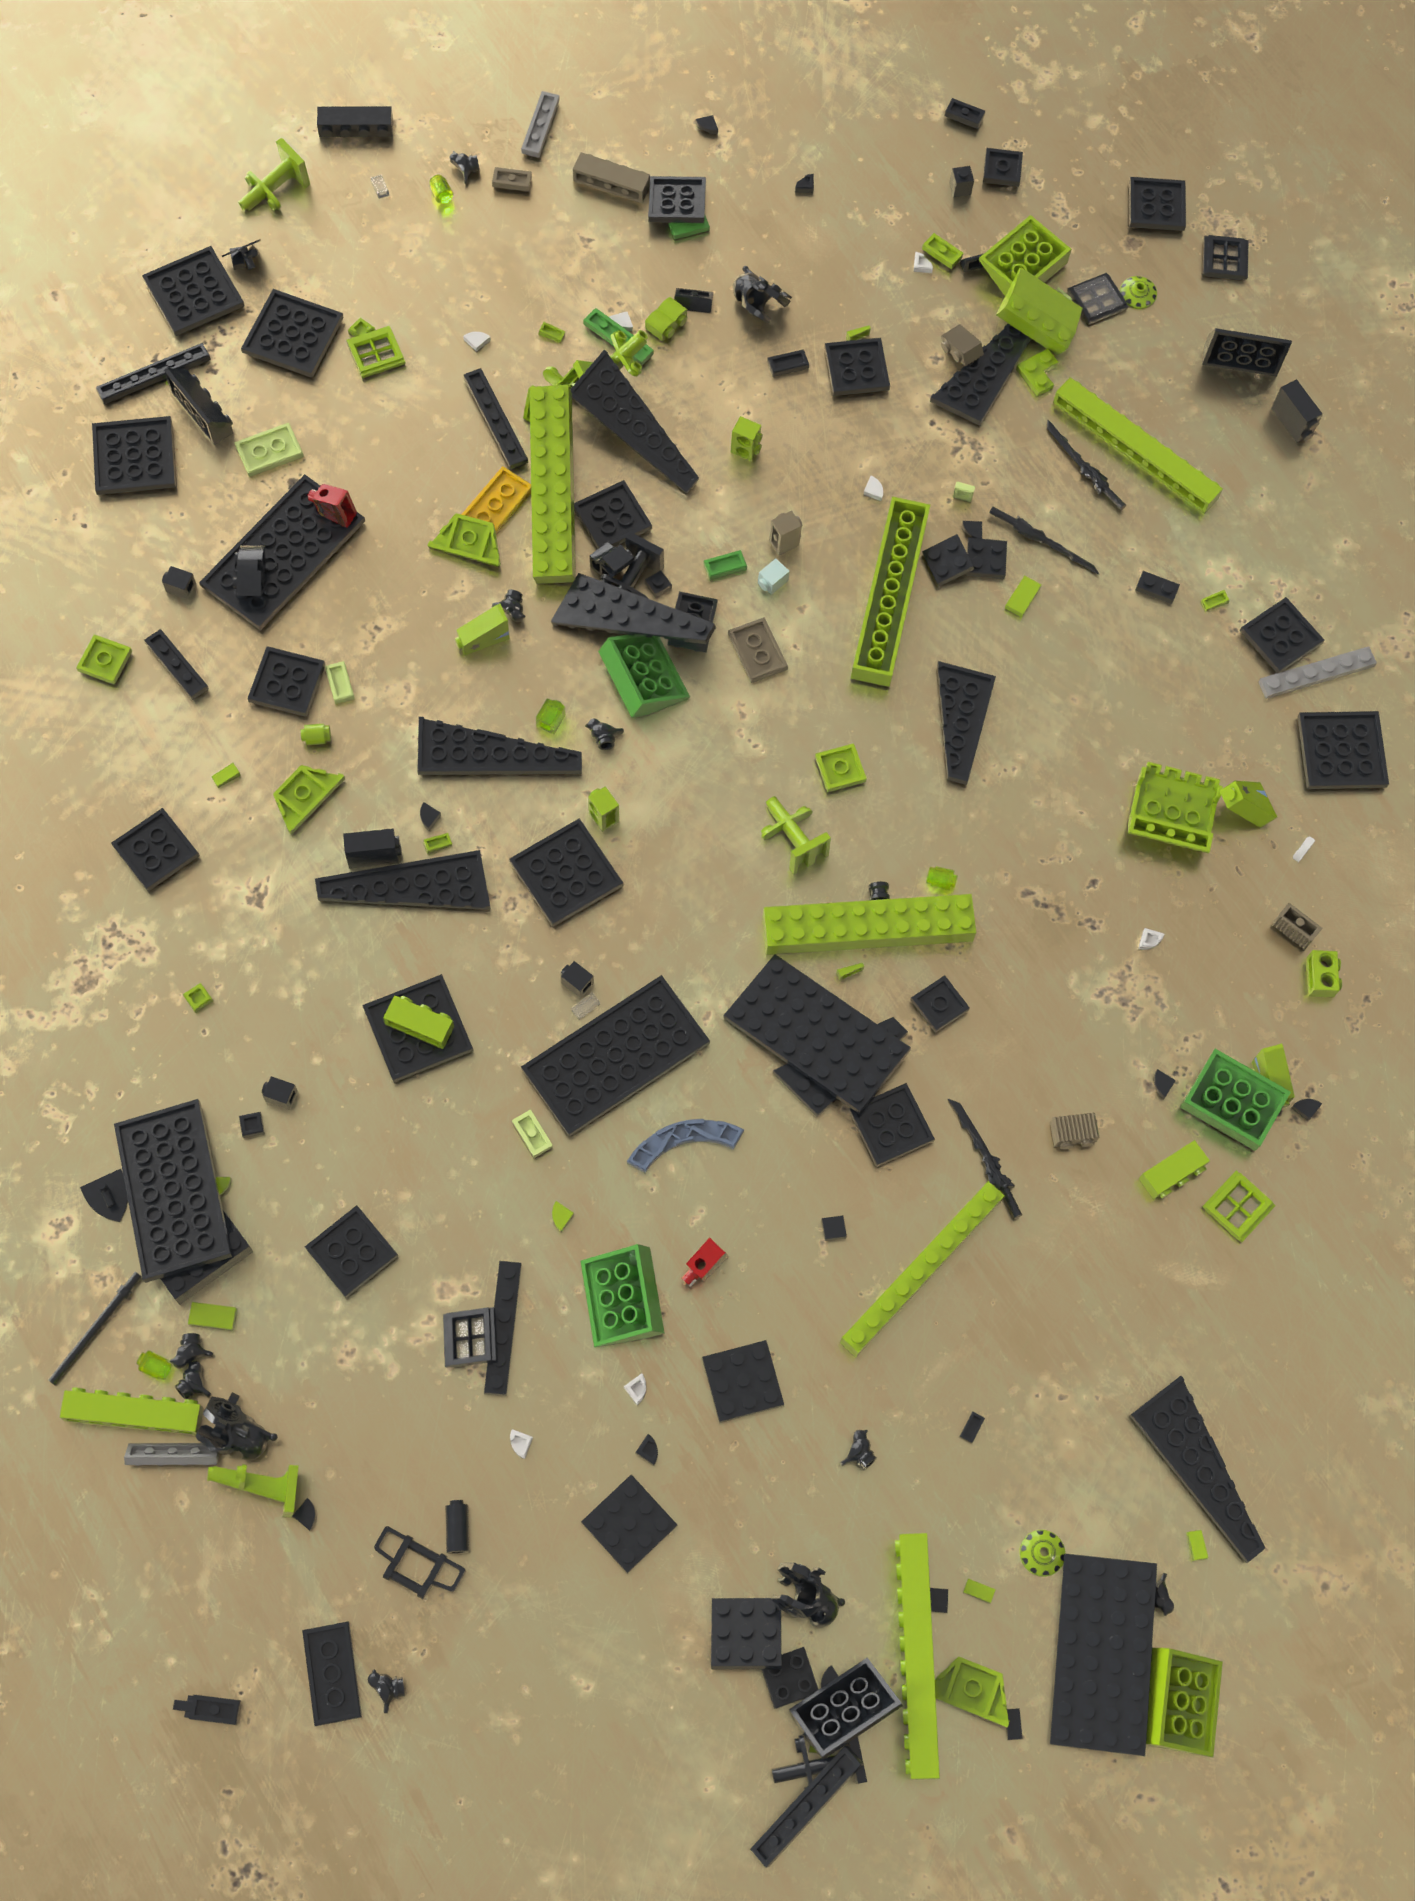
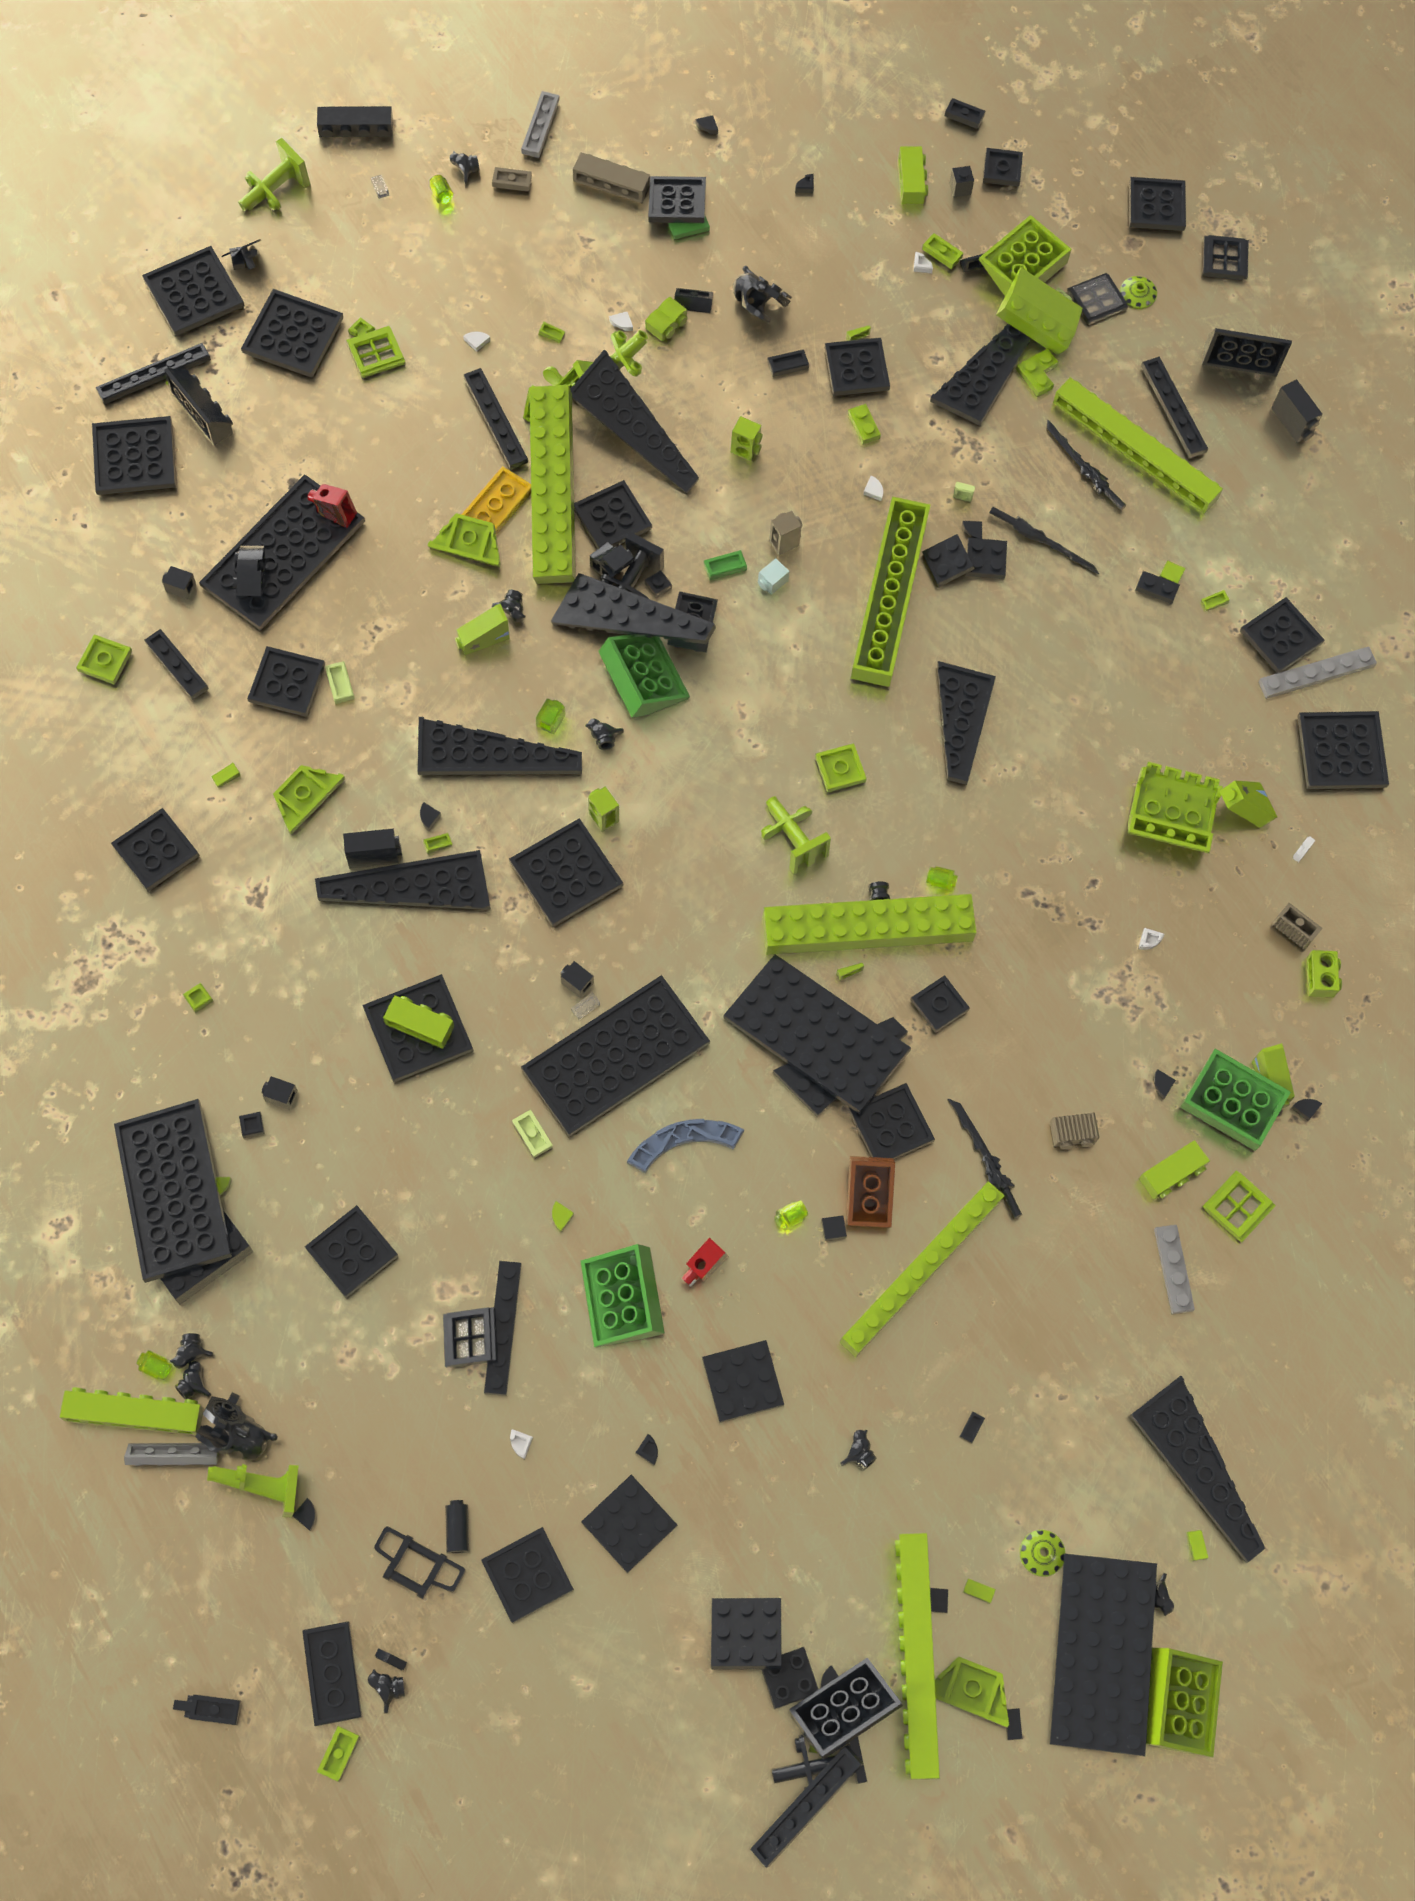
black bar [48,1272,142,1385] -> none
black shield [80,1168,128,1222] -> none
lime tile [188,1302,237,1331] -> none
yellowish green tile [234,423,304,477] -> none
lime brick [301,723,331,745] -> none
bright green plate [583,308,654,366] -> none
white tile [624,1373,646,1406] -> none
dark tan tile [728,617,788,683] -> none
black helmet [772,1562,845,1628] -> none
dark tan brick [941,324,983,366] -> none
lime tile [1005,575,1041,617] -> none
none -> lime plate [317,1726,360,1782]
none -> black tile [375,1648,407,1670]
none -> black plate [481,1527,574,1623]
none -> clear neon green brick [774,1200,808,1230]
none -> dark orange brick [847,1156,895,1228]
none -> lime plate [848,404,881,445]
none -> lime brick [898,146,928,204]
none -> black plate [1141,356,1208,459]
none -> light grey plate [1154,1225,1195,1314]
none -> lime tile [1160,560,1185,584]

